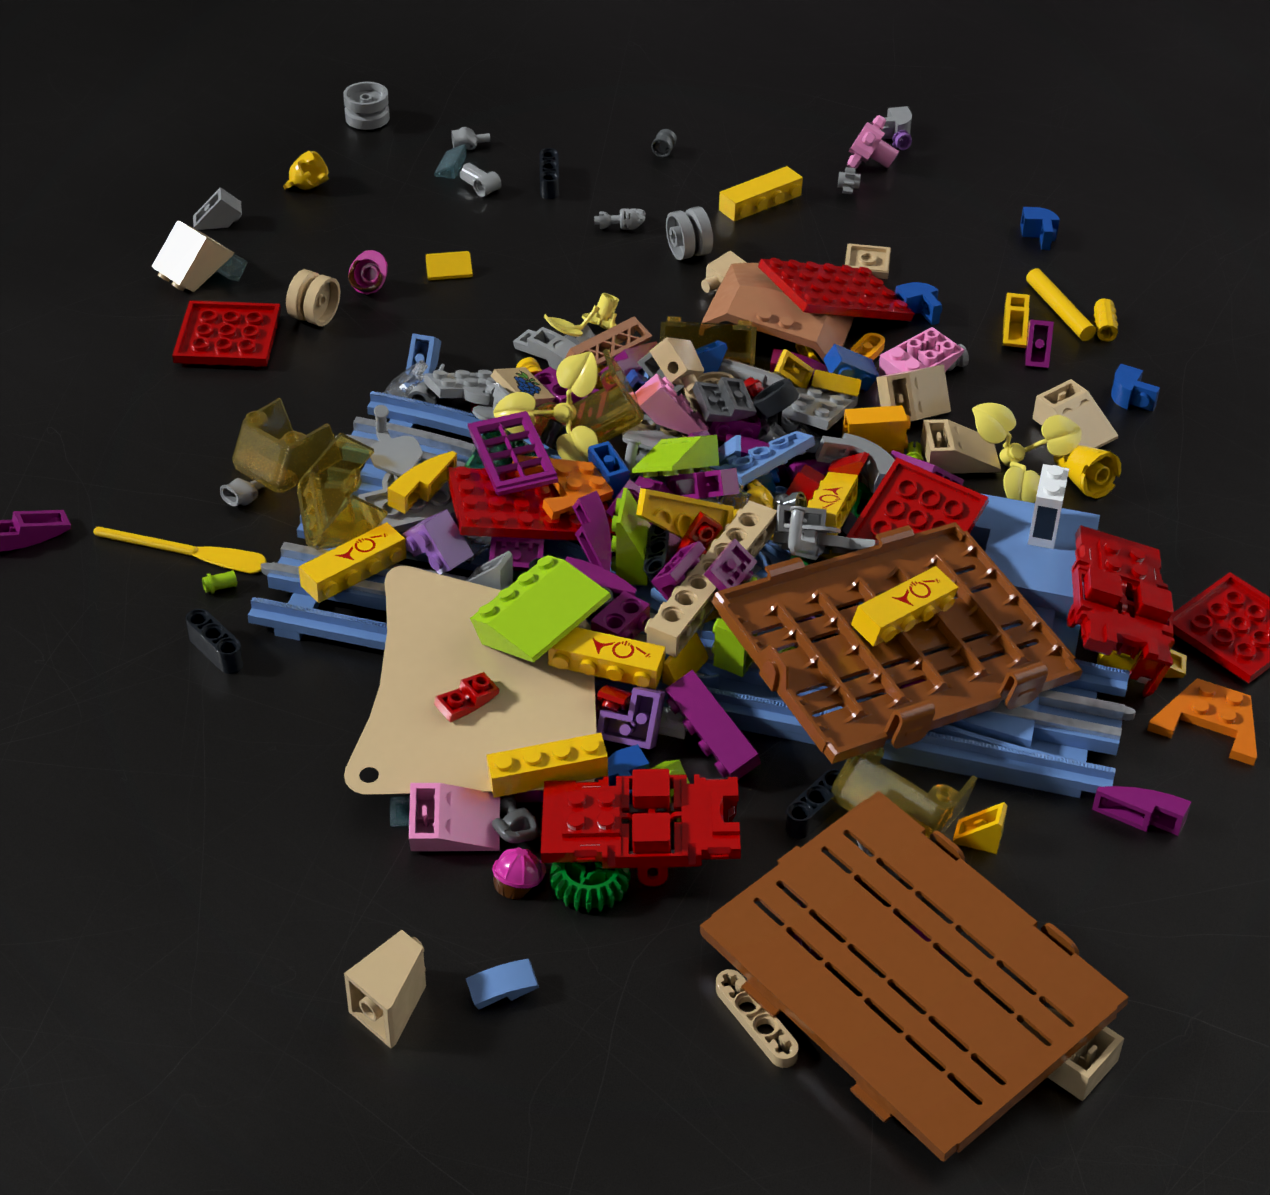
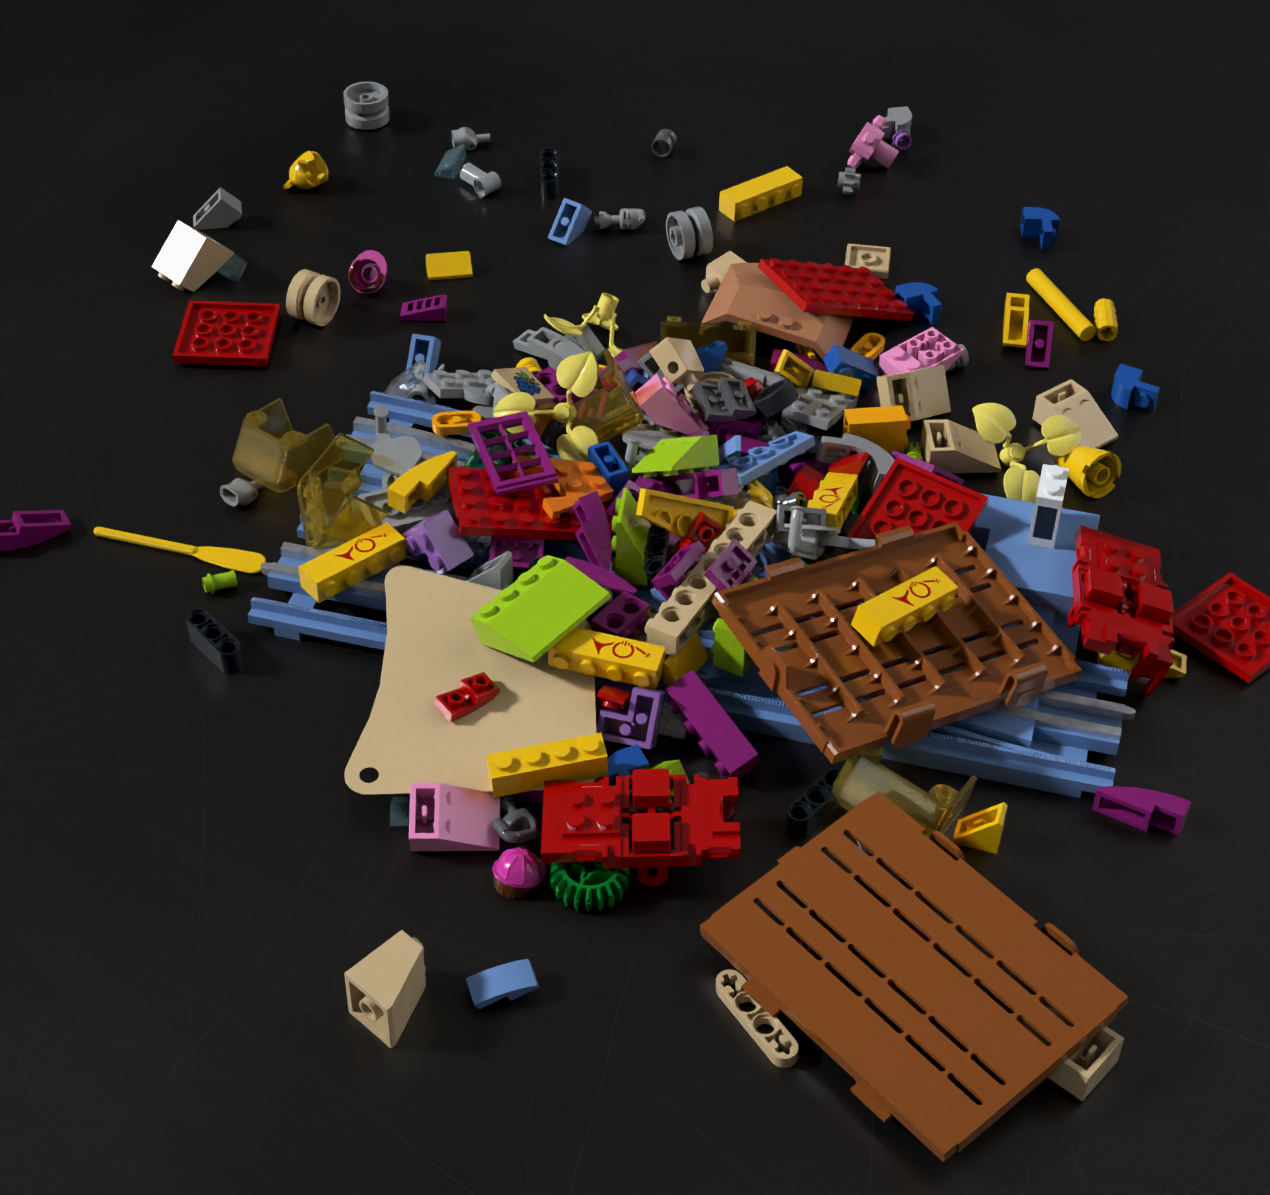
nougat fence [565,316,652,368] -> none
orange wing [1147,678,1257,766] -> none
none -> magenta slope [400,295,448,321]
none -> light orange plate [432,411,481,436]
none -> medium blue slope [548,198,592,246]

